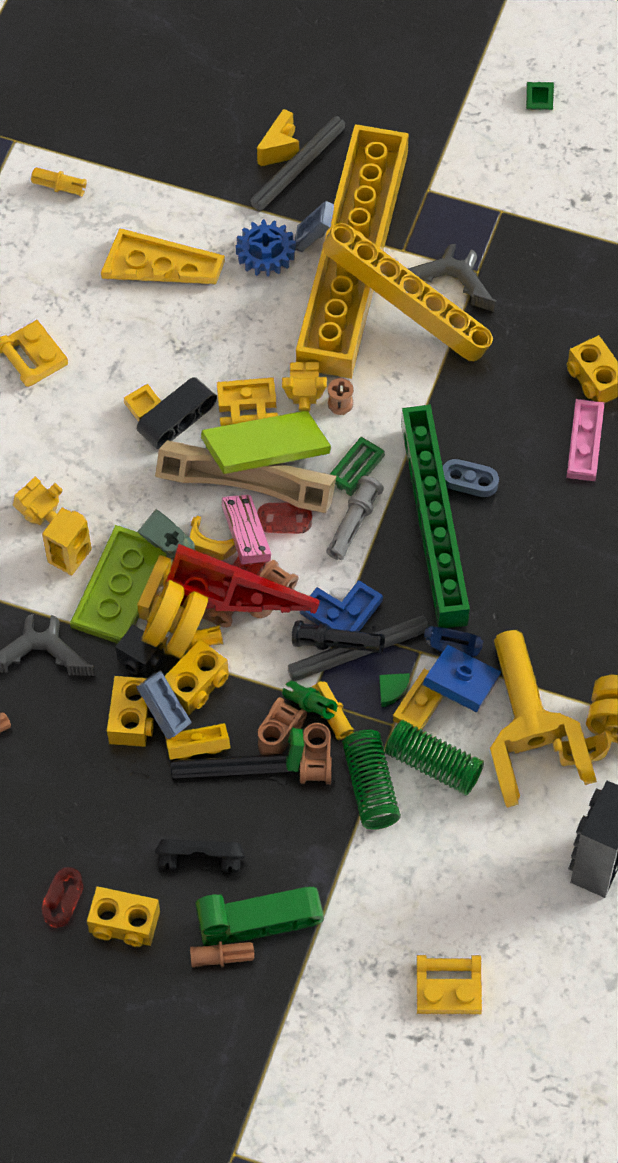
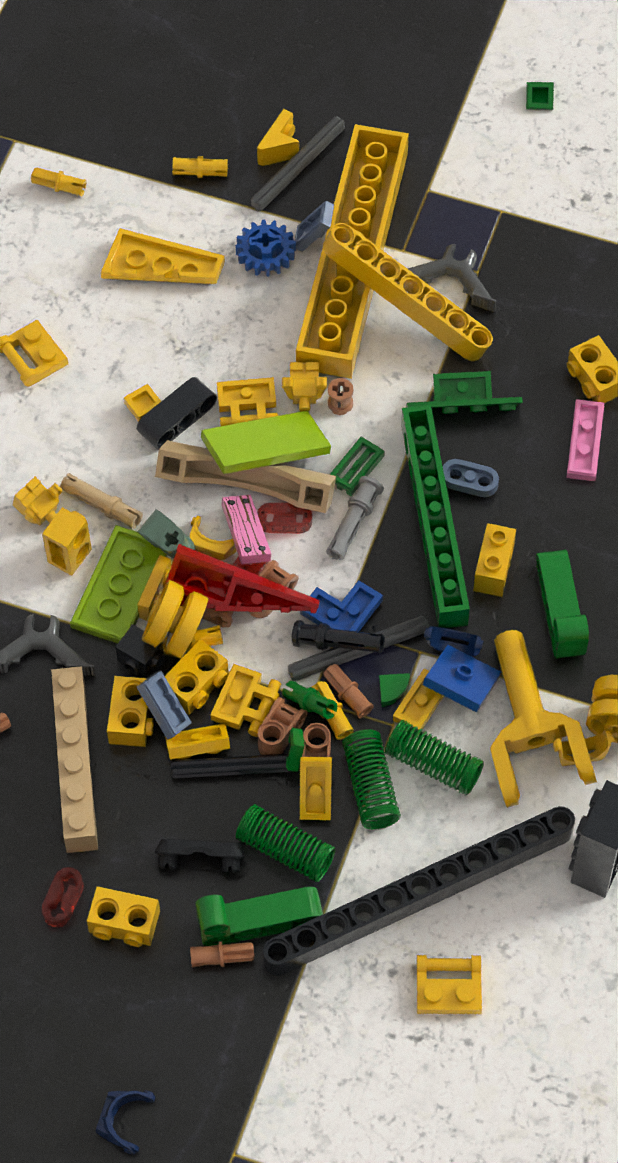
none -> tan arch [51,666,98,853]
none -> tan pin [60,473,143,529]
none -> dark blue helmet [96,1090,156,1155]
none -> yellow pin [172,156,228,178]
none -> yellow plate [210,664,282,737]
none -> green piece [235,804,336,882]
none -> black beam [263,806,575,976]
none -> yellow plate [300,757,332,820]
none -> nougat axle [323,664,374,719]
none -> green bracket [406,371,523,414]
none -> yellow brick [473,523,516,597]
none -> green beam [536,549,589,659]

